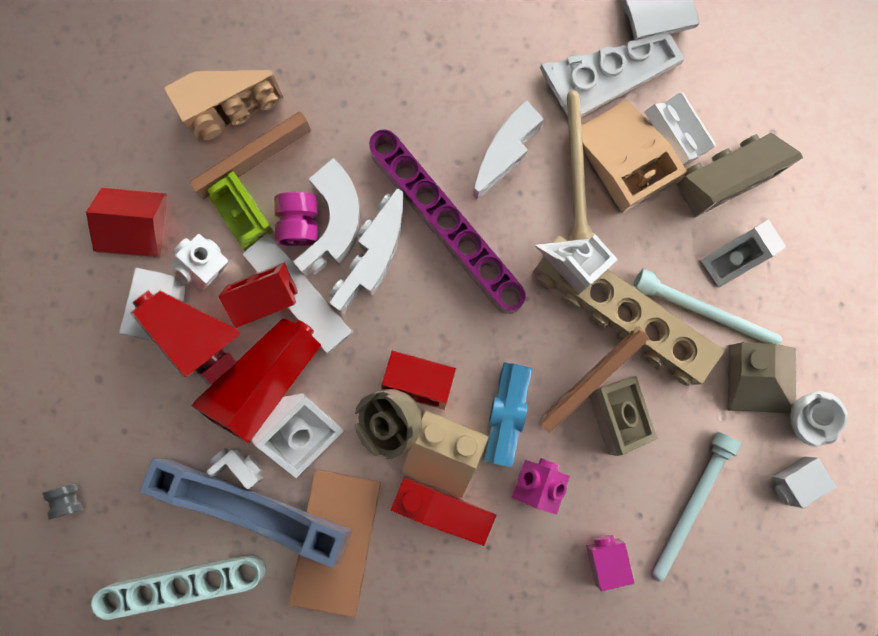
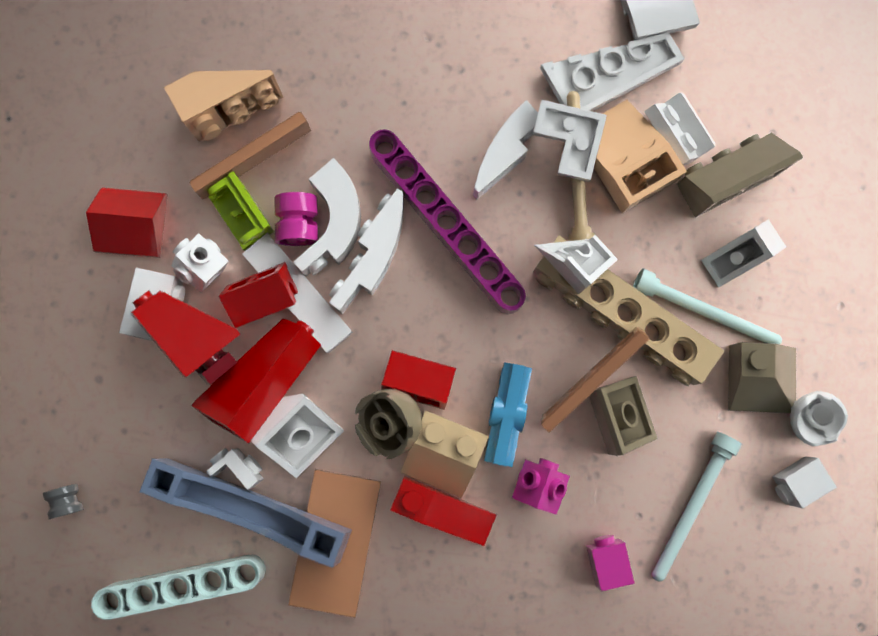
none -> white plate [533,100,607,182]

